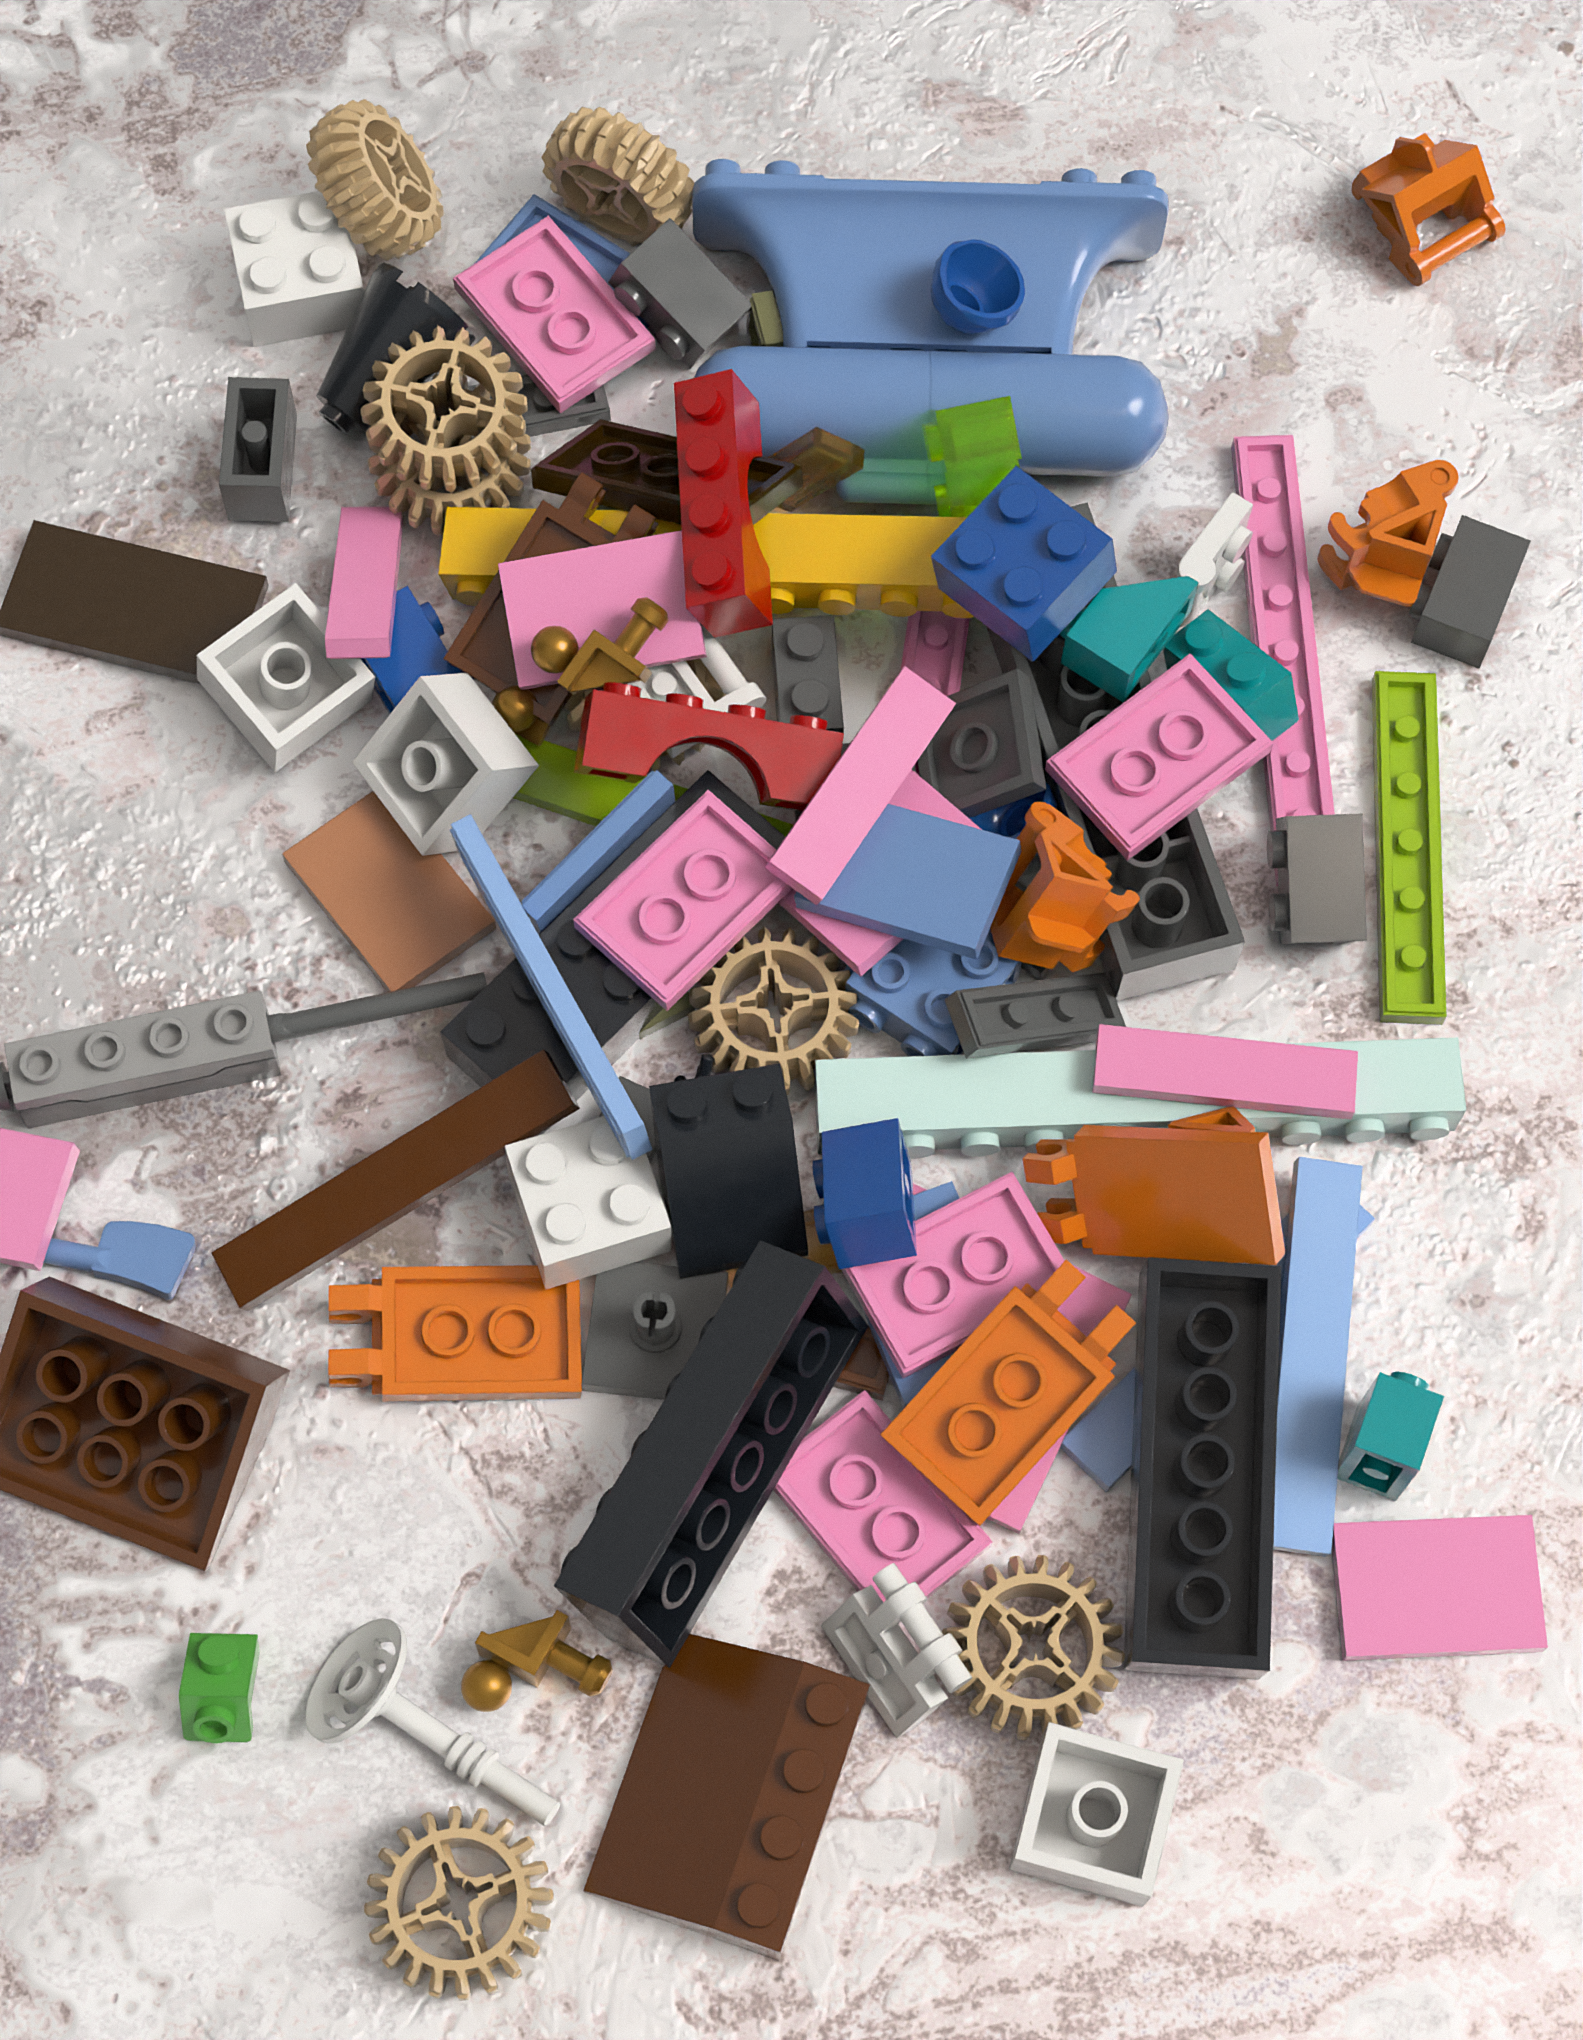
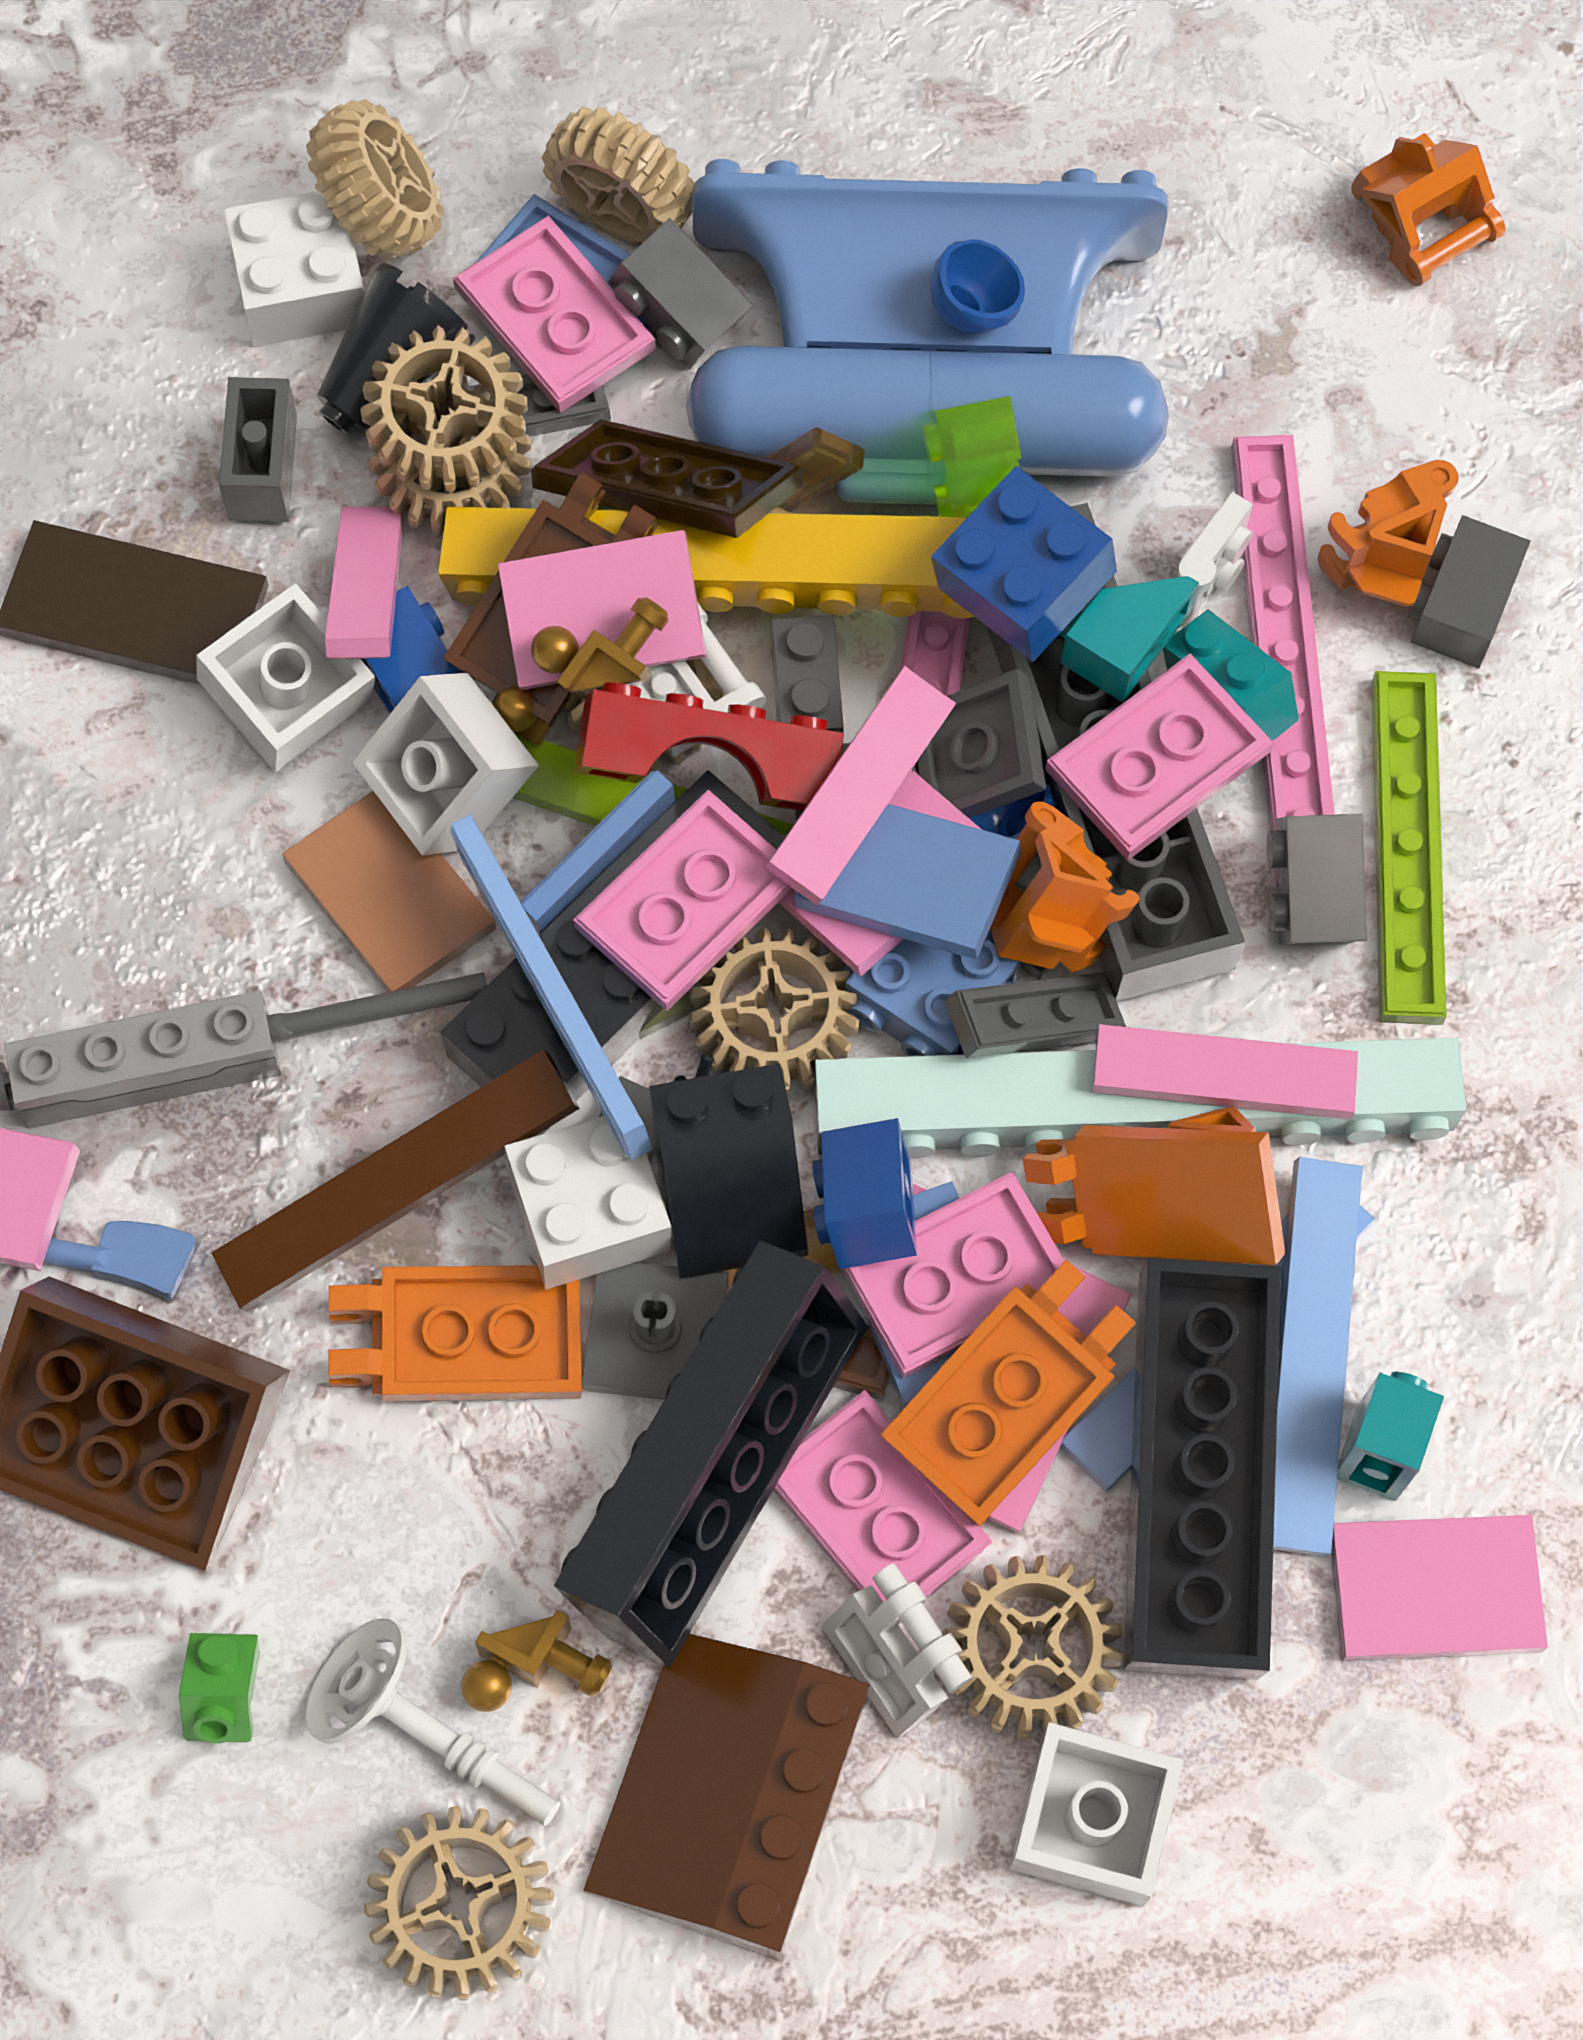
red arch [674,369,773,638] -> none
olive tile [746,290,783,347] -> none

